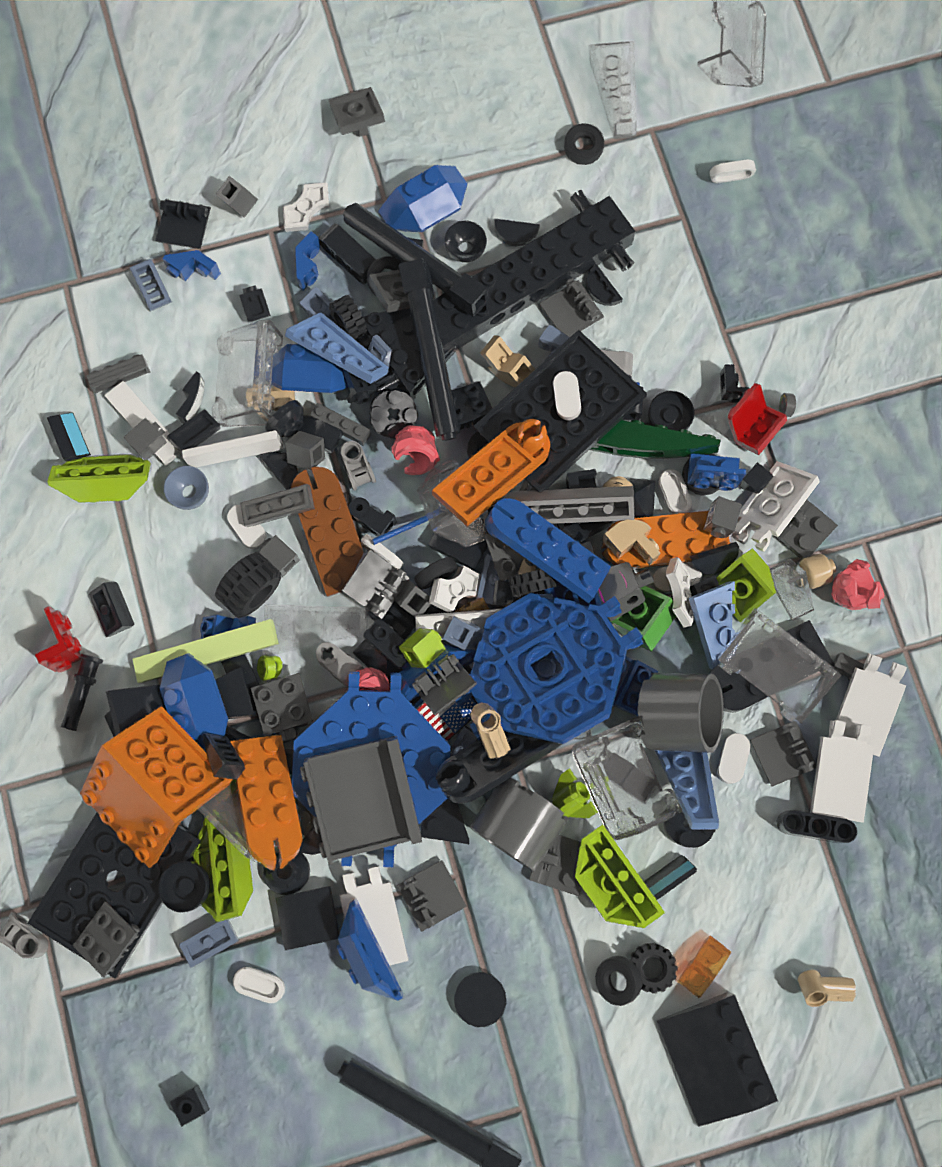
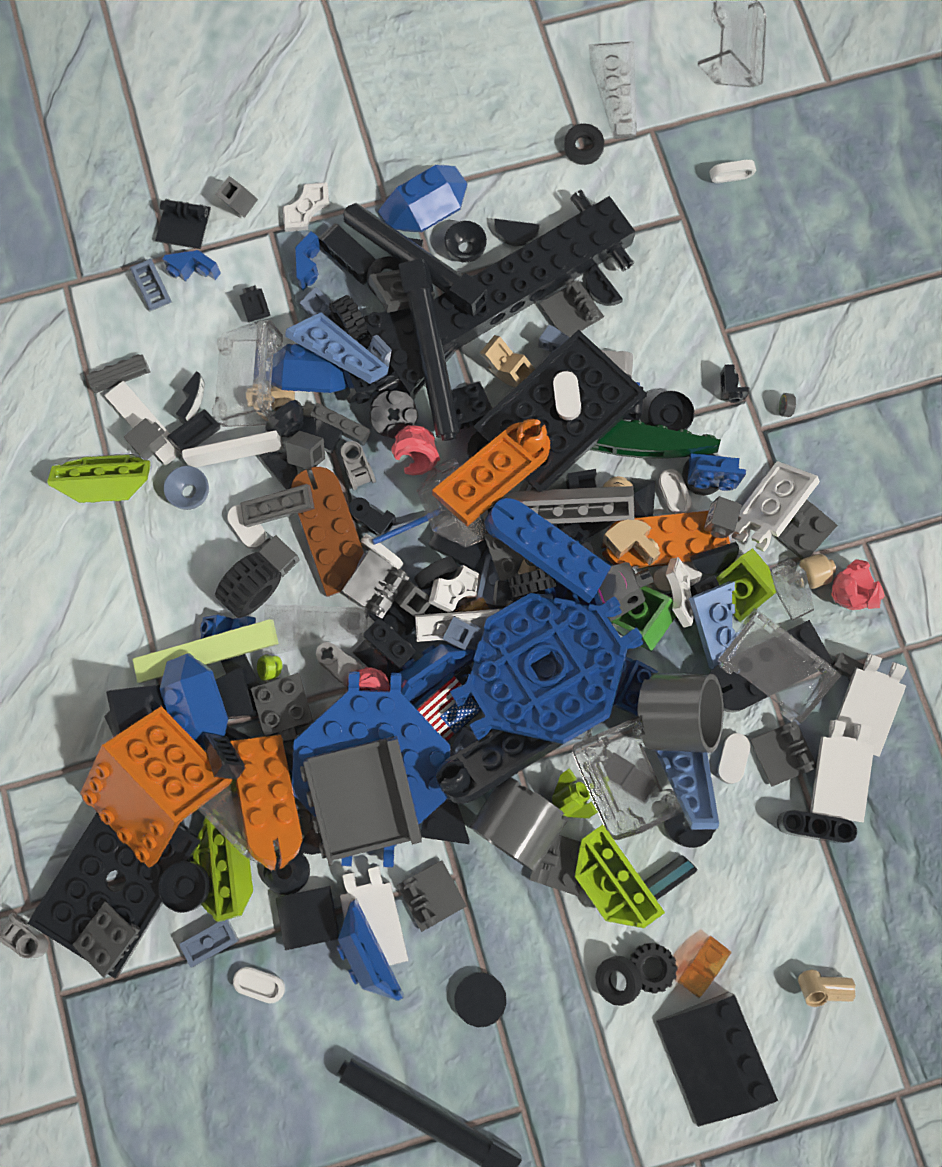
red bracket [35,606,82,672] -> none
slope [47,412,91,462] -> none
black pin [60,653,103,731] -> none
black slope [89,582,134,637] -> none
black plate [170,1085,210,1127] -> none
dark grey hinge [329,87,385,137] -> none
lime brick [399,628,446,668] -> none
dark grey hinge [412,654,477,715] -> none
tan piece [471,703,510,759] -> none
red bracket [728,383,787,455] -> none
black slope [740,462,774,494] -> none

